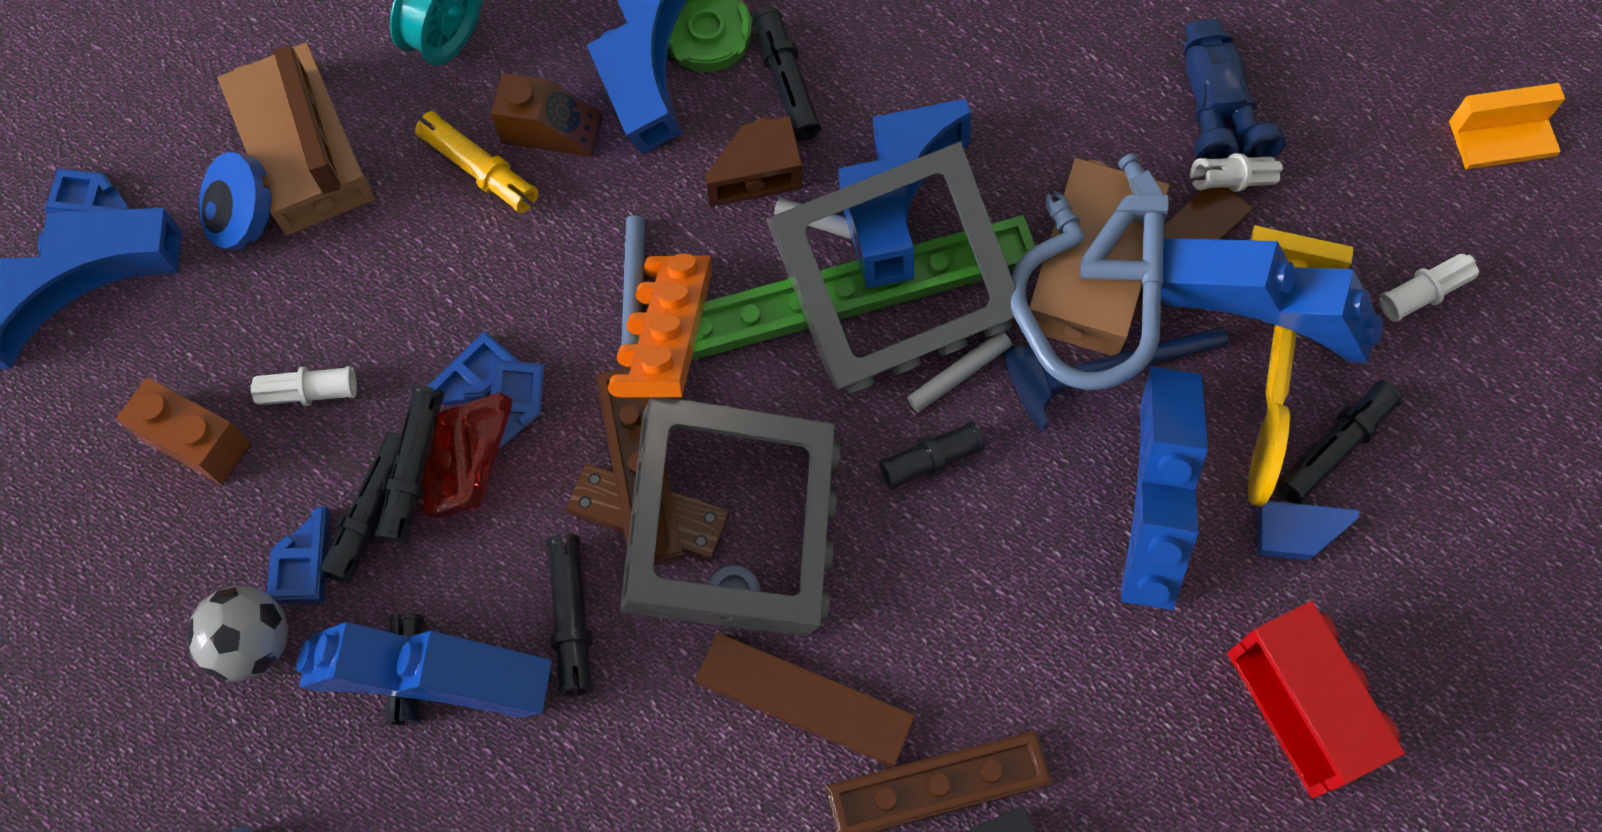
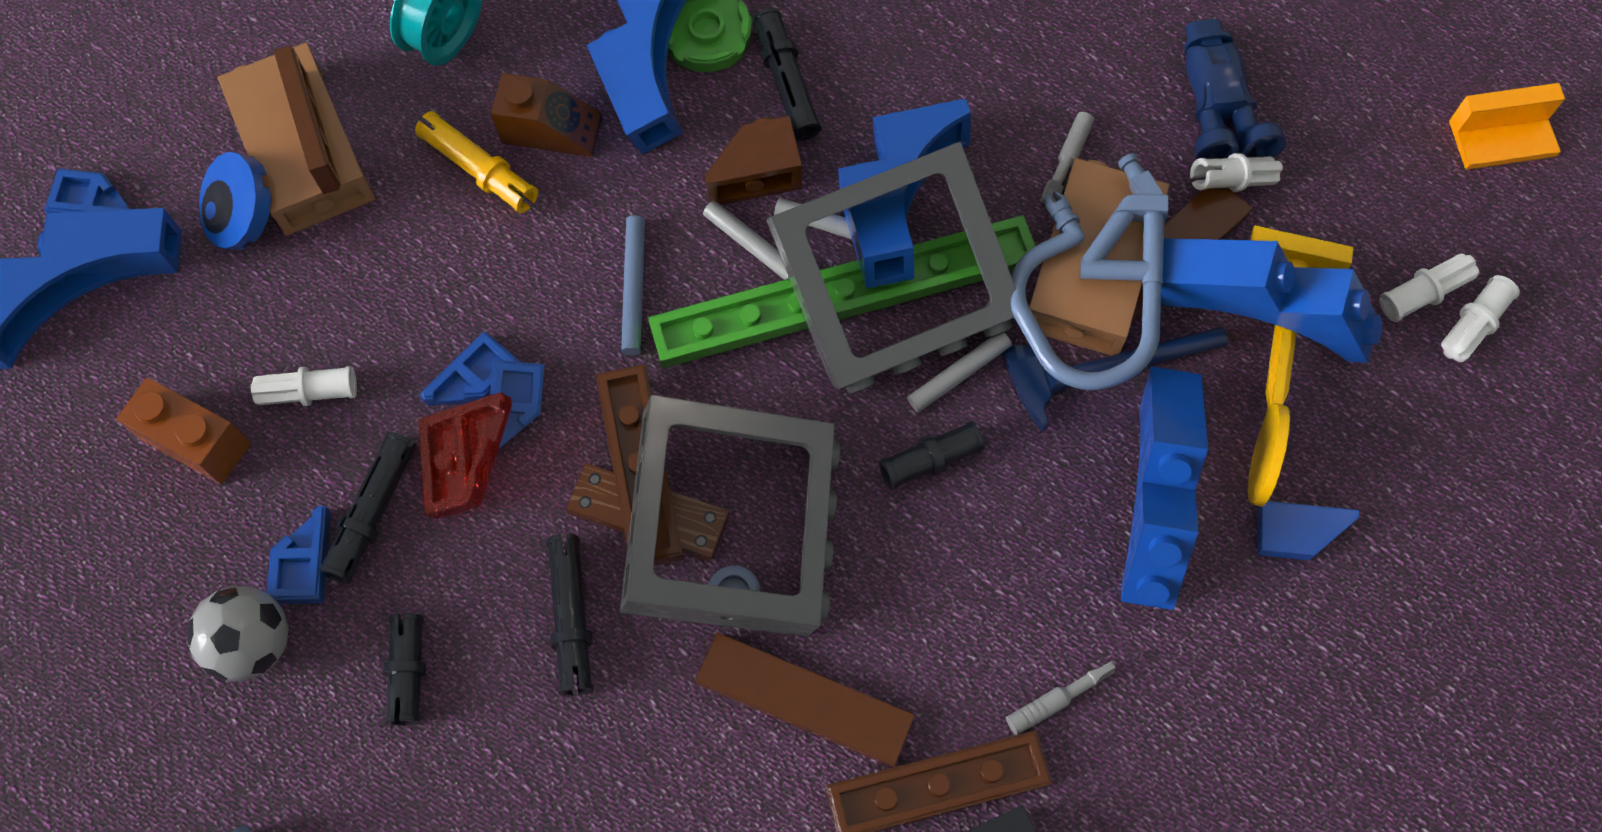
blue arch [296,622,552,718] -> none
black pin [374,385,445,544] -> none
orange hinge [608,253,713,397] -> none
red piece [1227,601,1405,799] -> none
black pin [1277,380,1403,504] -> none
none -> light grey piece [703,200,789,280]
none -> light grey piece [1006,661,1116,735]
none -> light grey piece [1040,112,1095,204]
none -> white axle [1441,275,1520,362]

